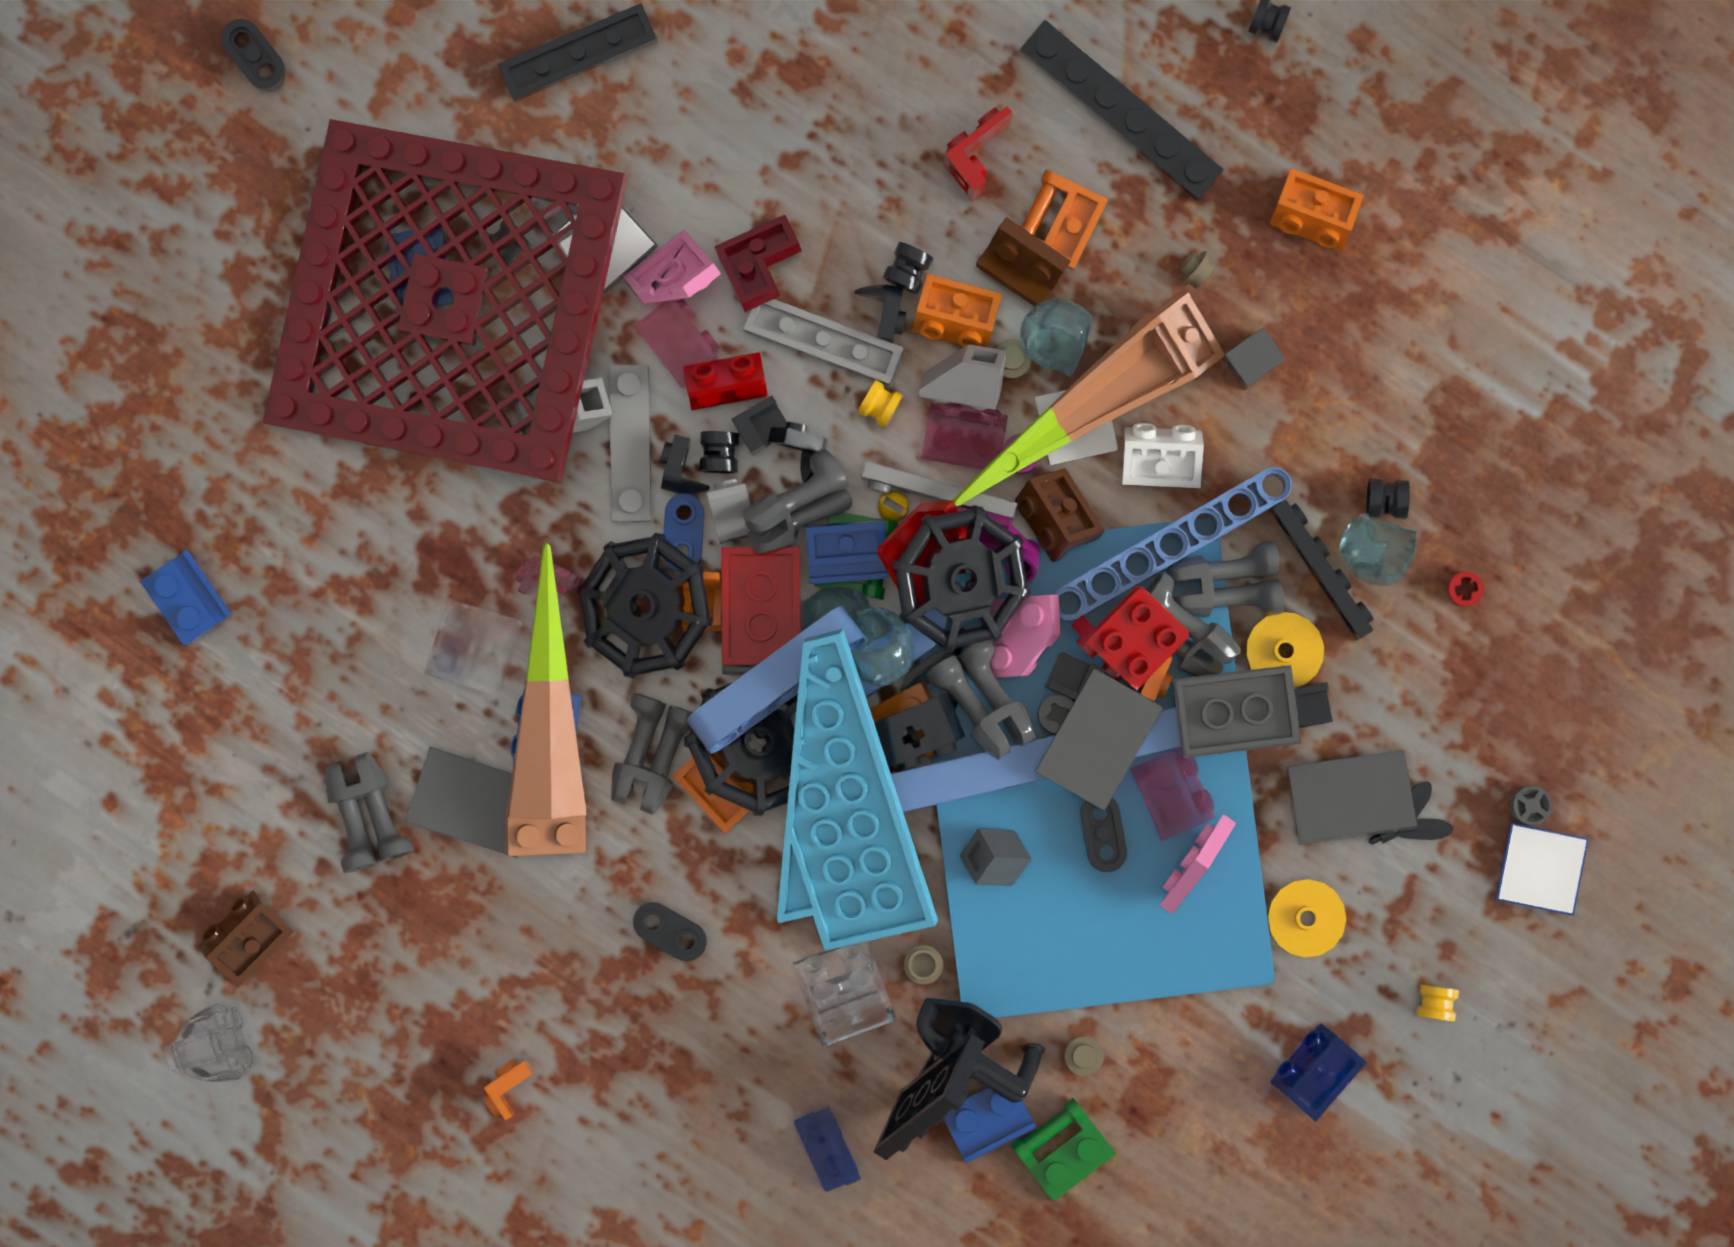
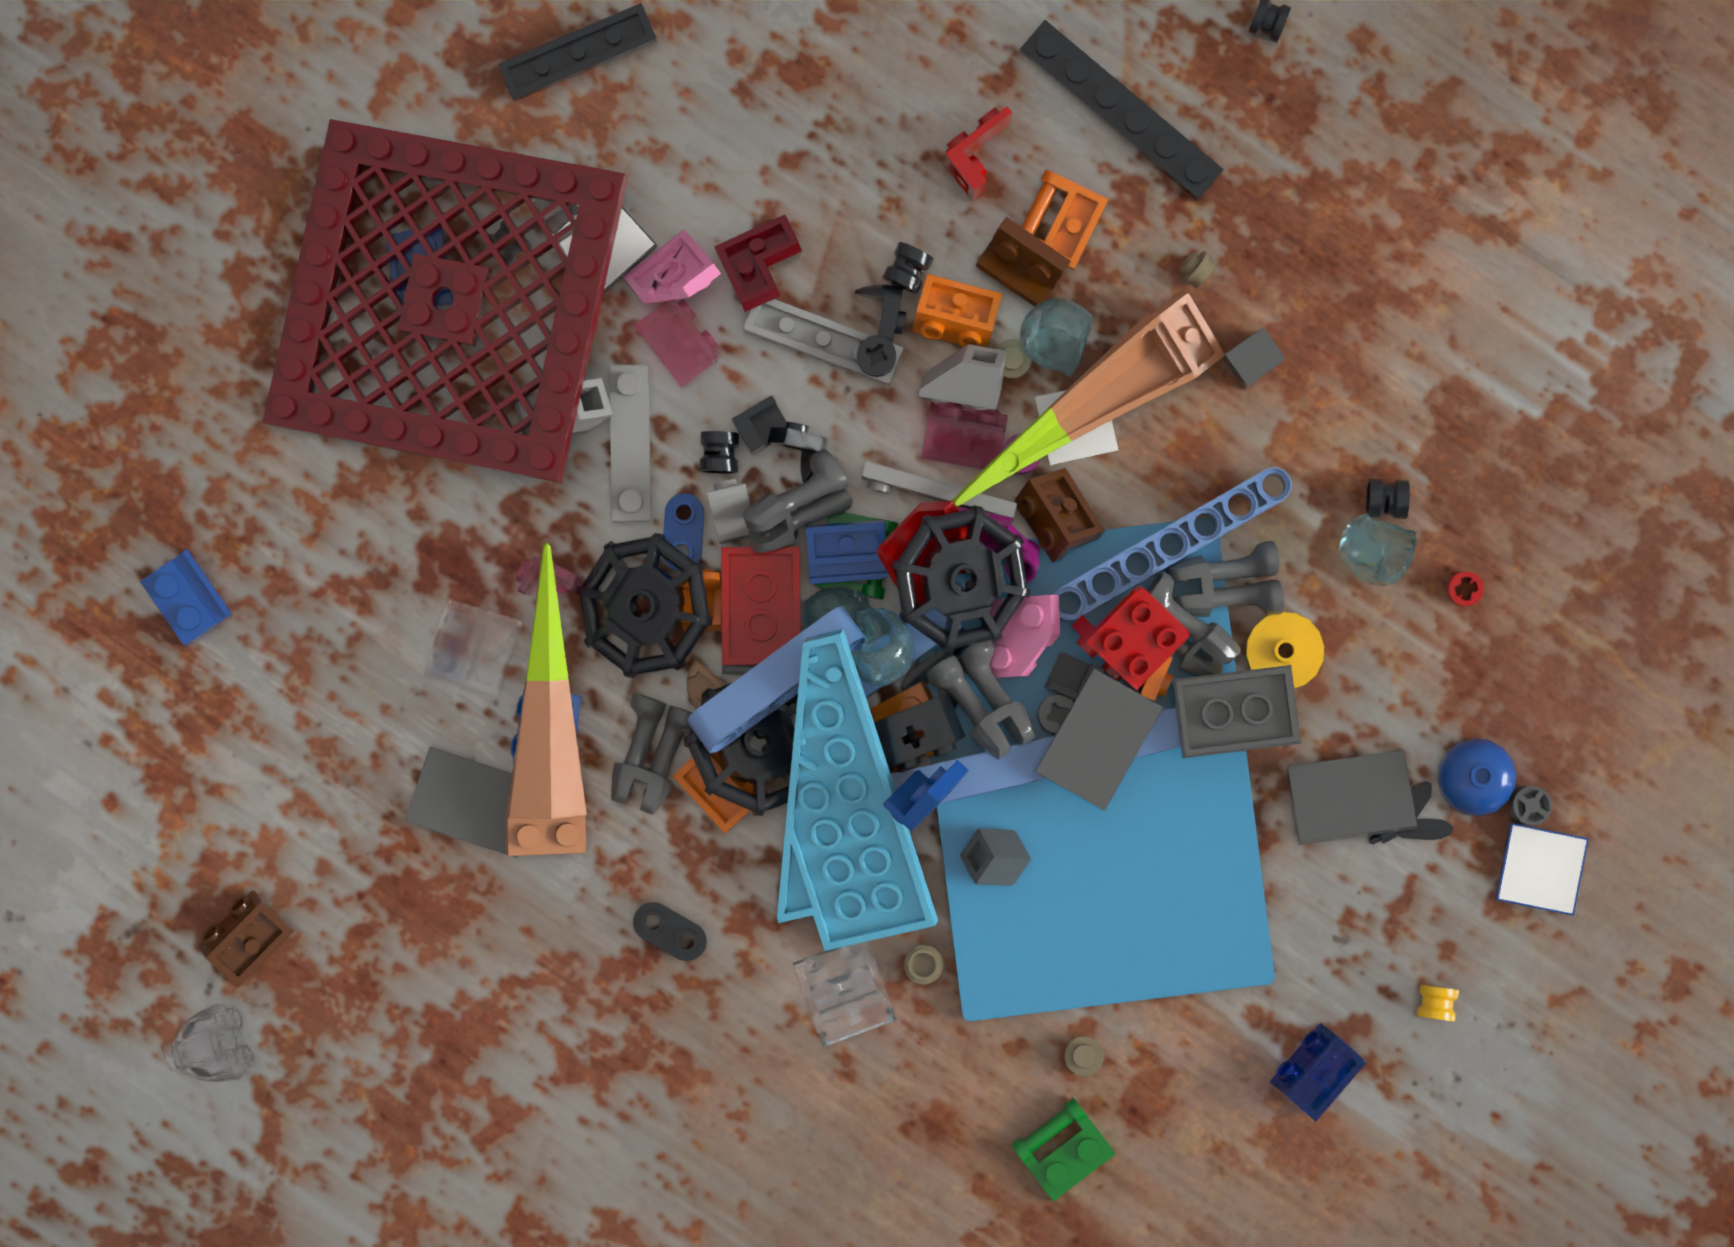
black plate [221,19,286,91] -> none
dark grey piece [326,752,414,873] -> none
orange bracket [483,1059,534,1121] -> none
black plate [659,434,710,493] -> none
red bracket [683,352,768,410] -> none
clear blue bracket [794,1104,861,1192] -> none
yellow wheel [857,380,903,429] -> none
black plate [873,998,1045,1160] -> none
yellow hinge [878,491,909,522] -> none
blue plate [944,1088,1036,1163] -> none
black plate [1080,798,1127,872] -> none
white bracket [1122,423,1204,488] -> none
clear pink bracket [1131,747,1215,841] -> none
bright pink plate [1159,814,1236,914] -> none
yellow plate [1267,879,1346,958] -> none
orange bracket [1270,168,1364,251] -> none
black plate [1270,500,1374,641] -> none
black panel [1294,682,1333,729] -> none
none -> medium nougat tile [687,659,726,710]
none -> black wheel [857,335,896,378]
none -> blue bracket [883,760,969,832]
none -> blue cylinder [1437,738,1517,817]

